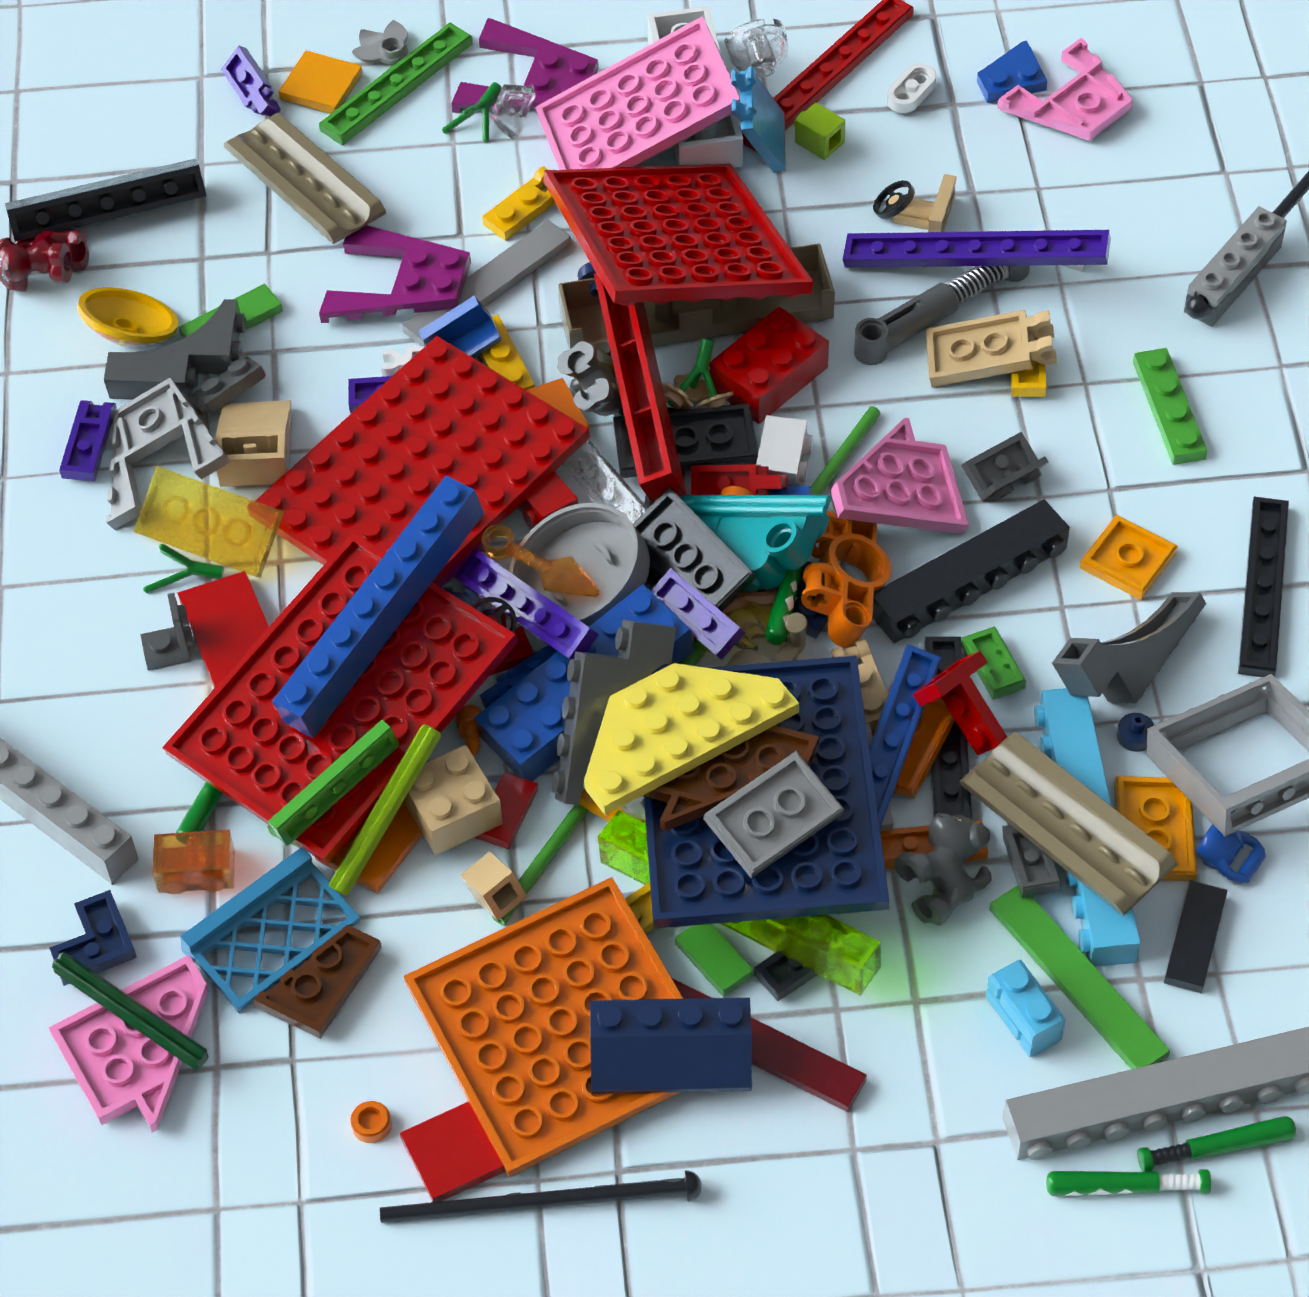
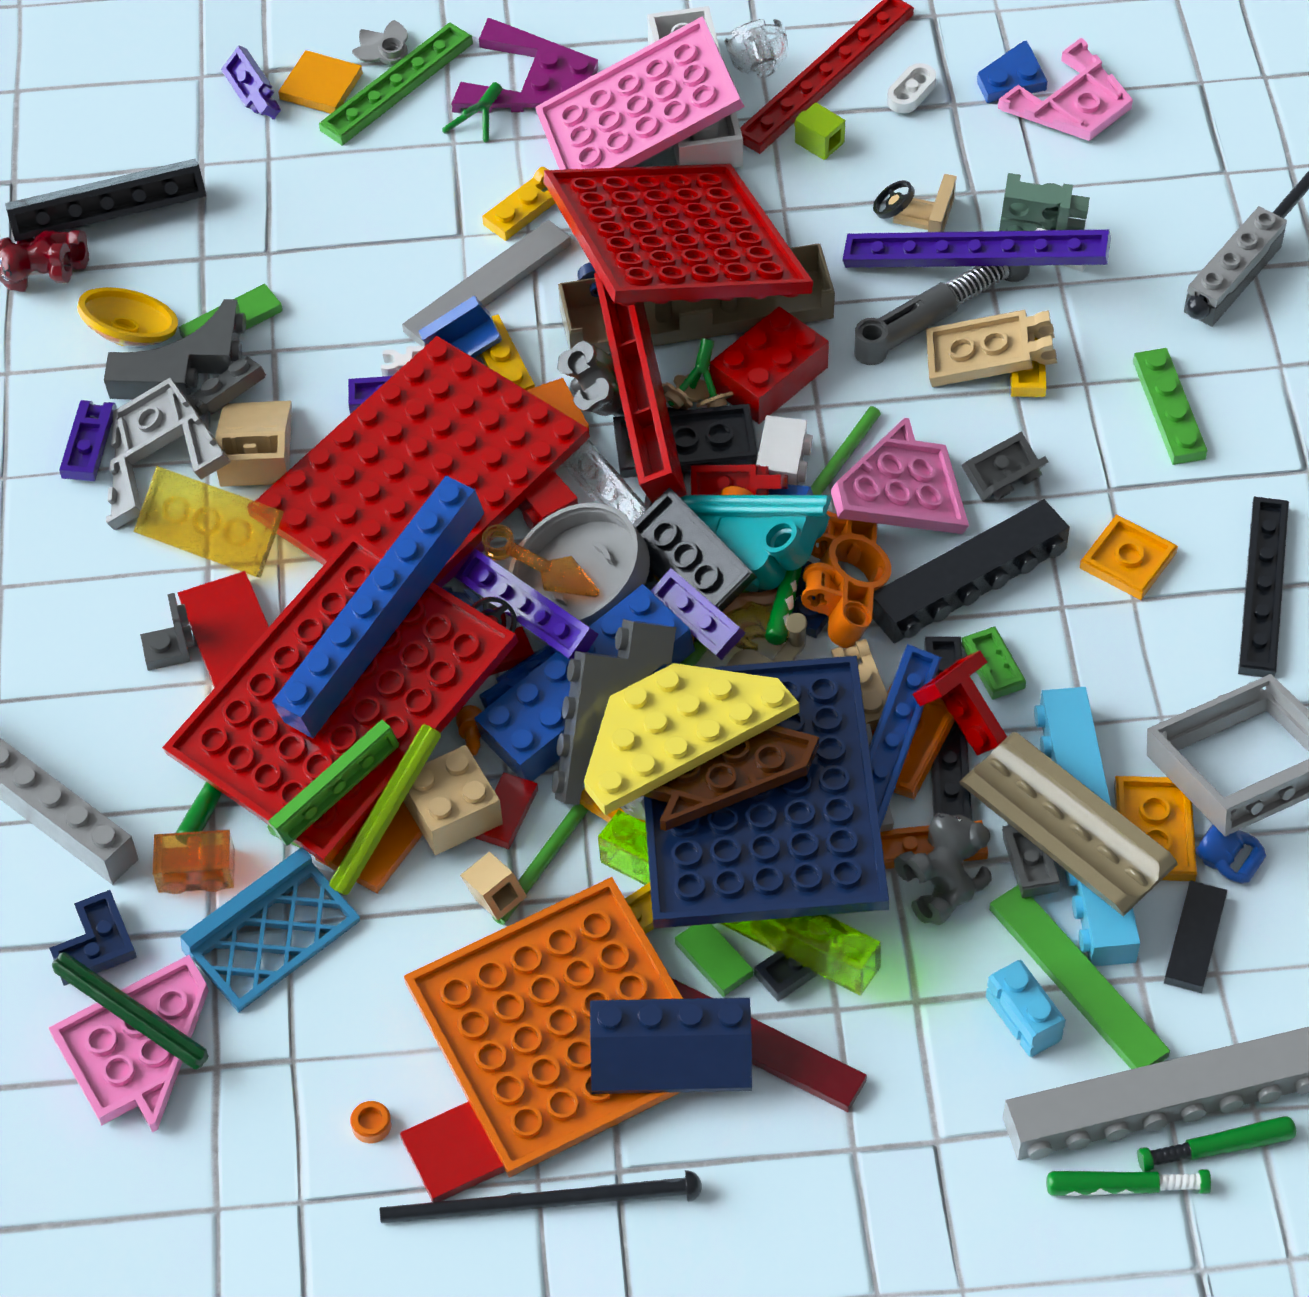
green plant [143,544,224,593] -> none
dark tan plate [223,113,386,244] -> none
reddish brown wing [253,925,382,1039] -> none
magenta wing [319,225,471,323] -> none
clear tile [489,84,536,139] -> none
light grey tile [703,751,844,878] -> none
dark azure tile [731,66,786,173] -> none
dark grey arch [1052,592,1206,703] -> none
dark blue tile [1117,713,1154,752] -> none
none -> sand green hips [999,173,1090,231]

